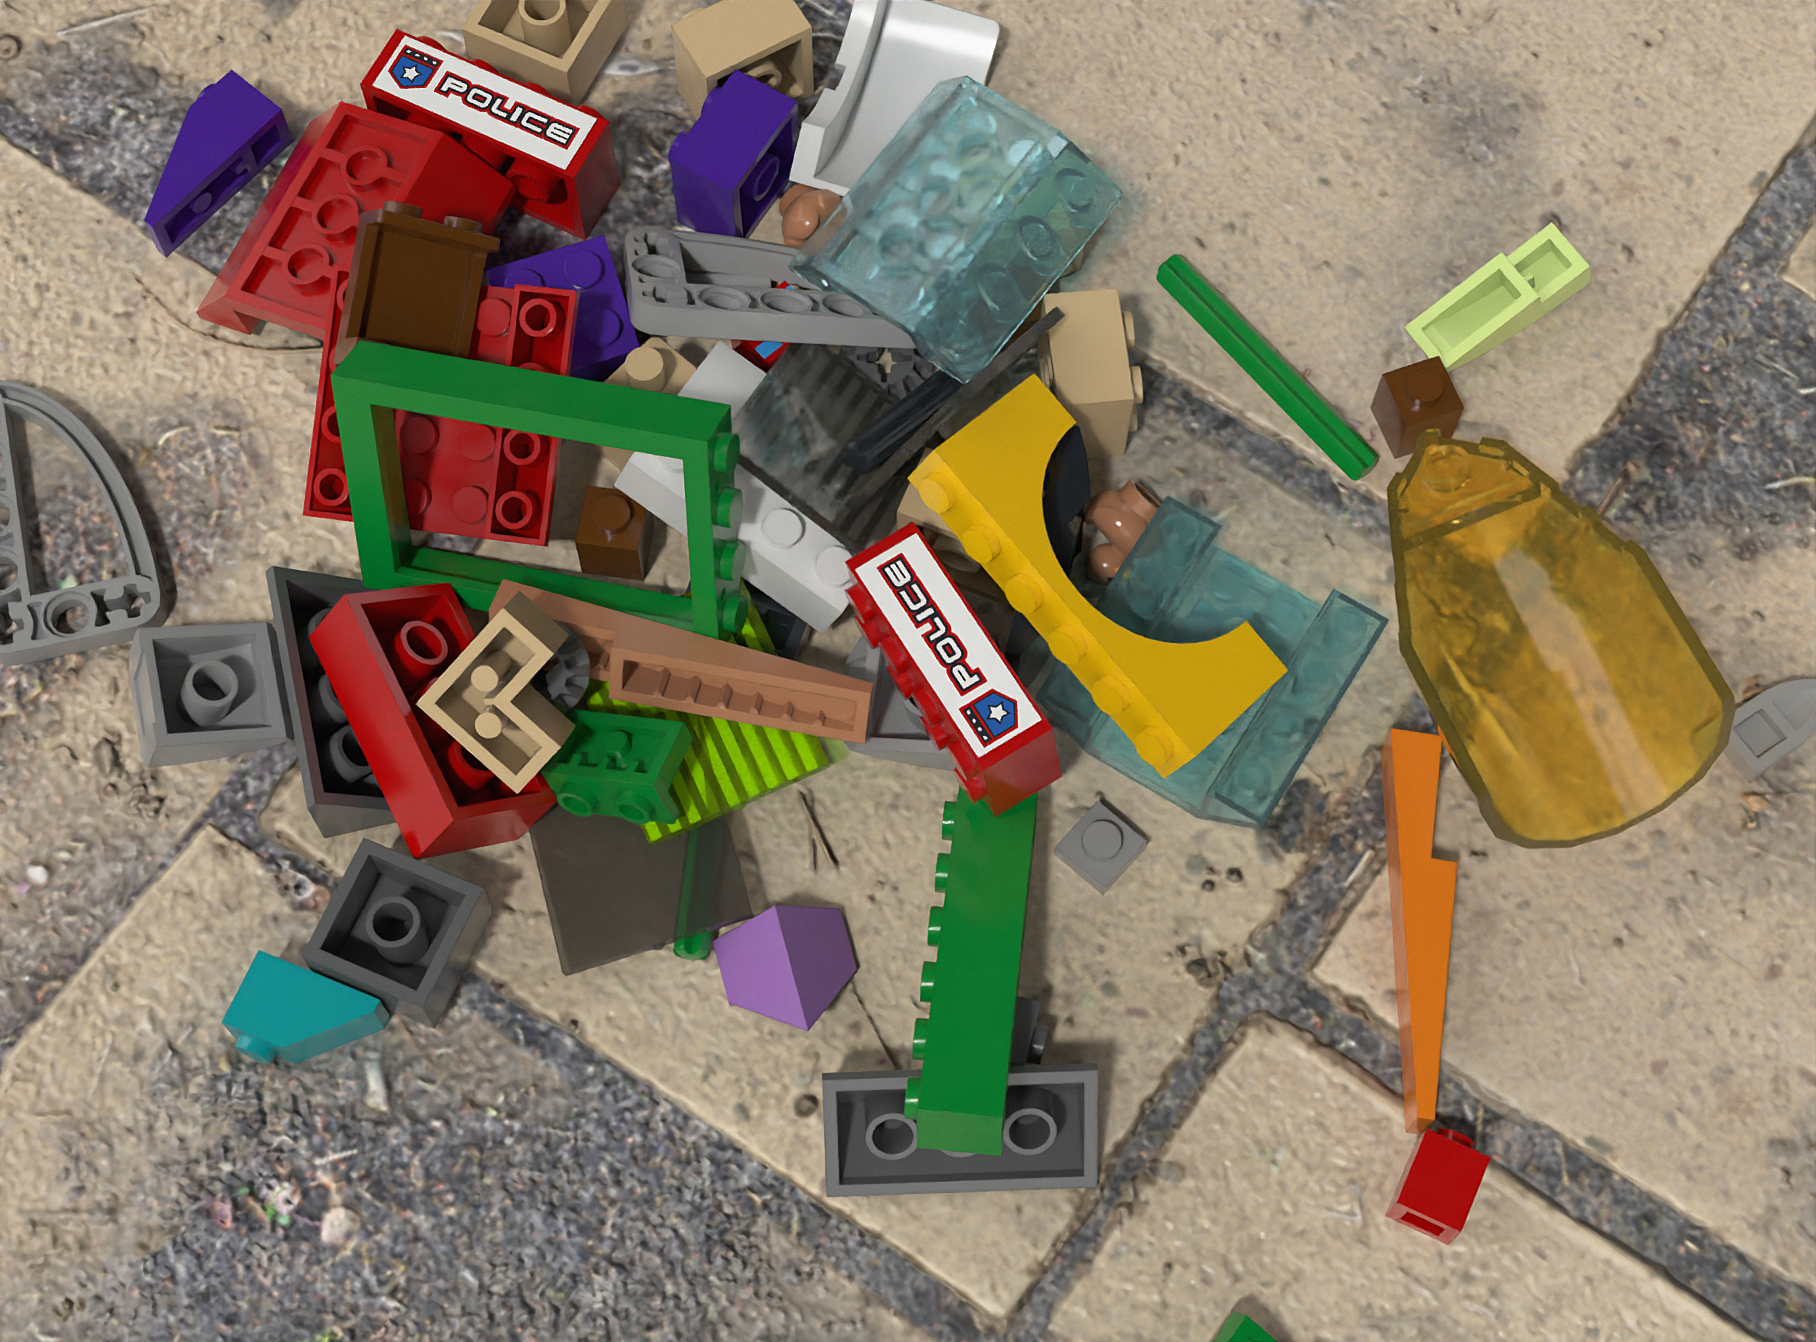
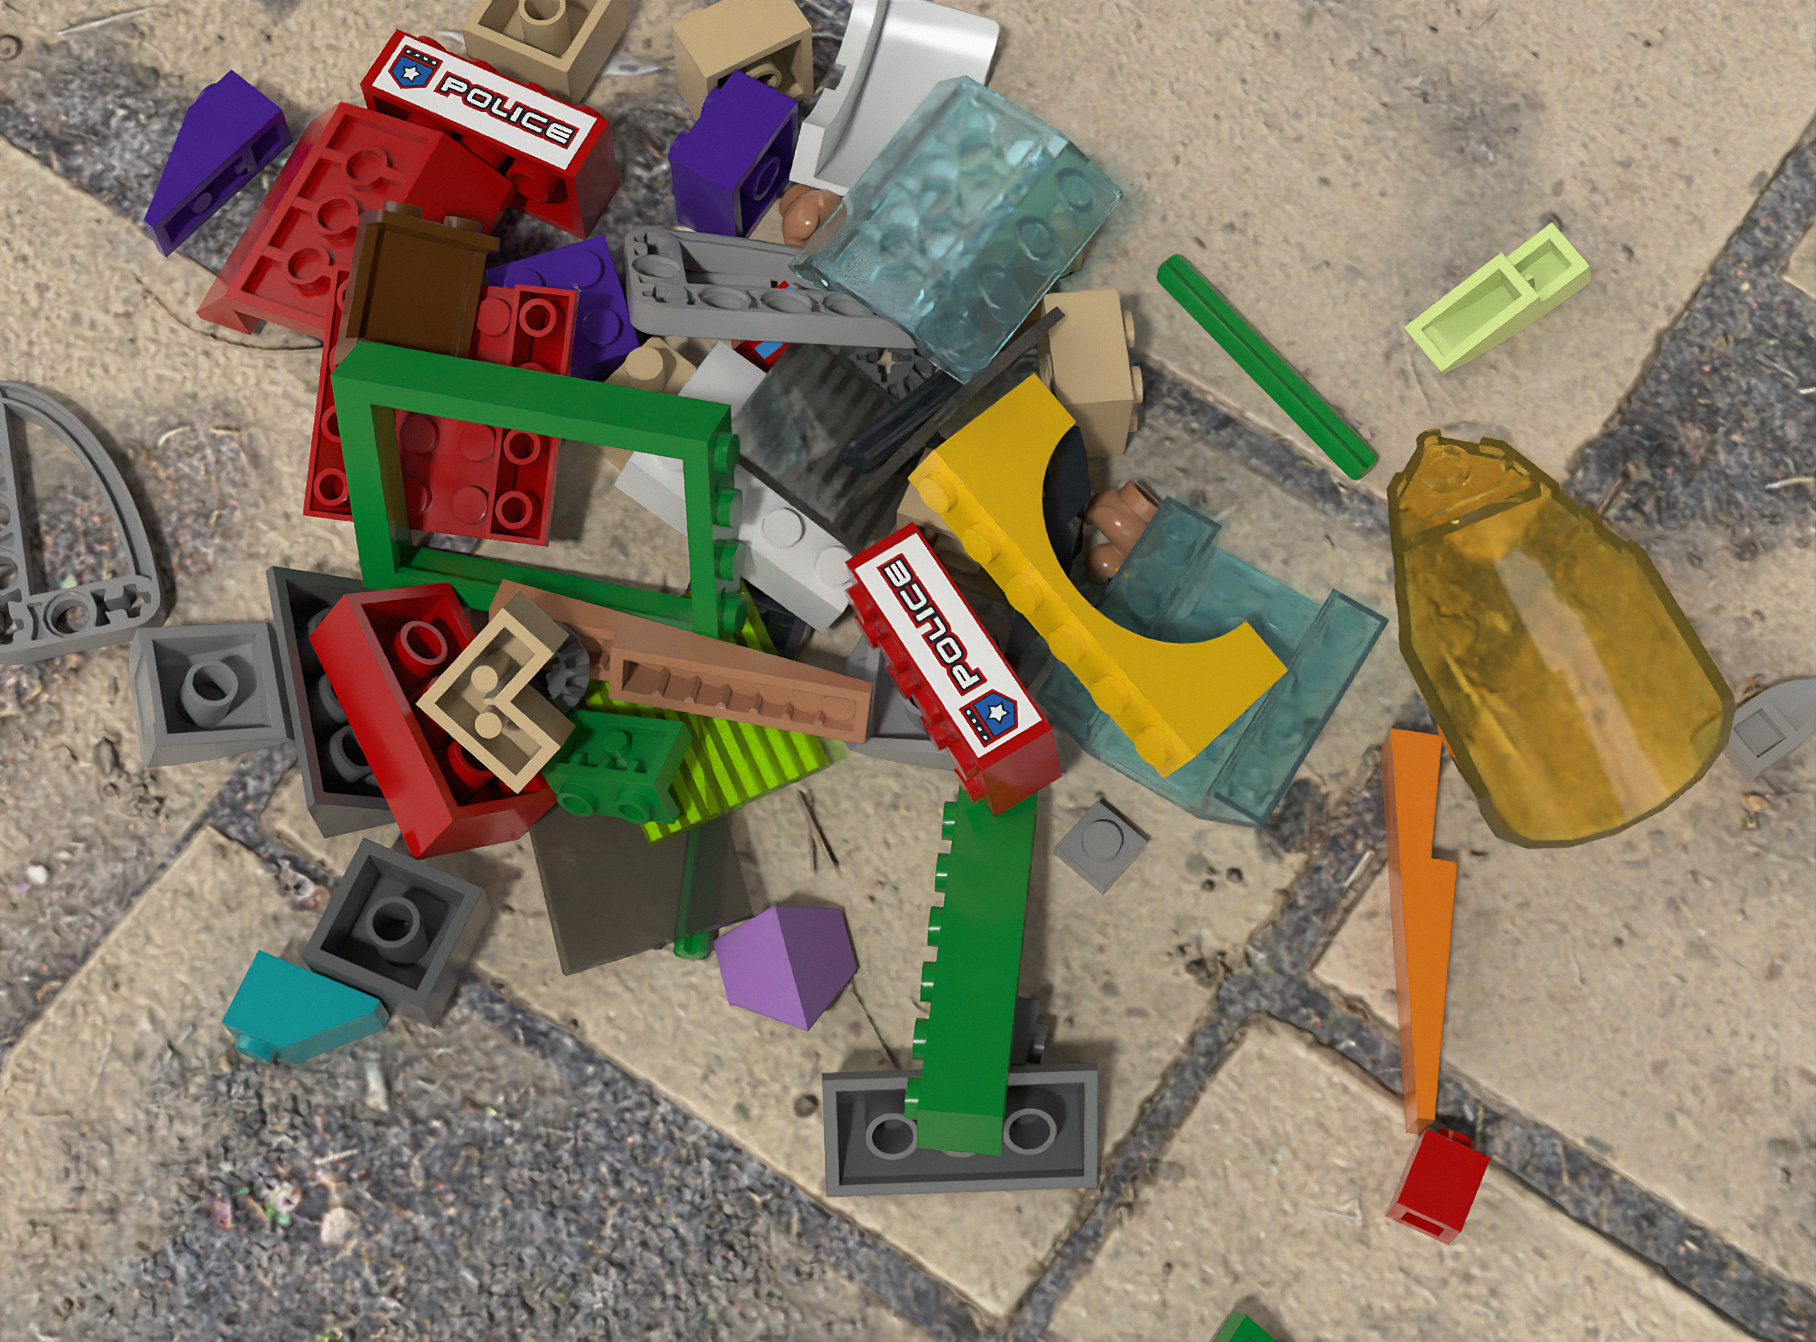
reddish brown brick [575,485,655,582] -> none
reddish brown brick [1370,356,1464,459] -> none

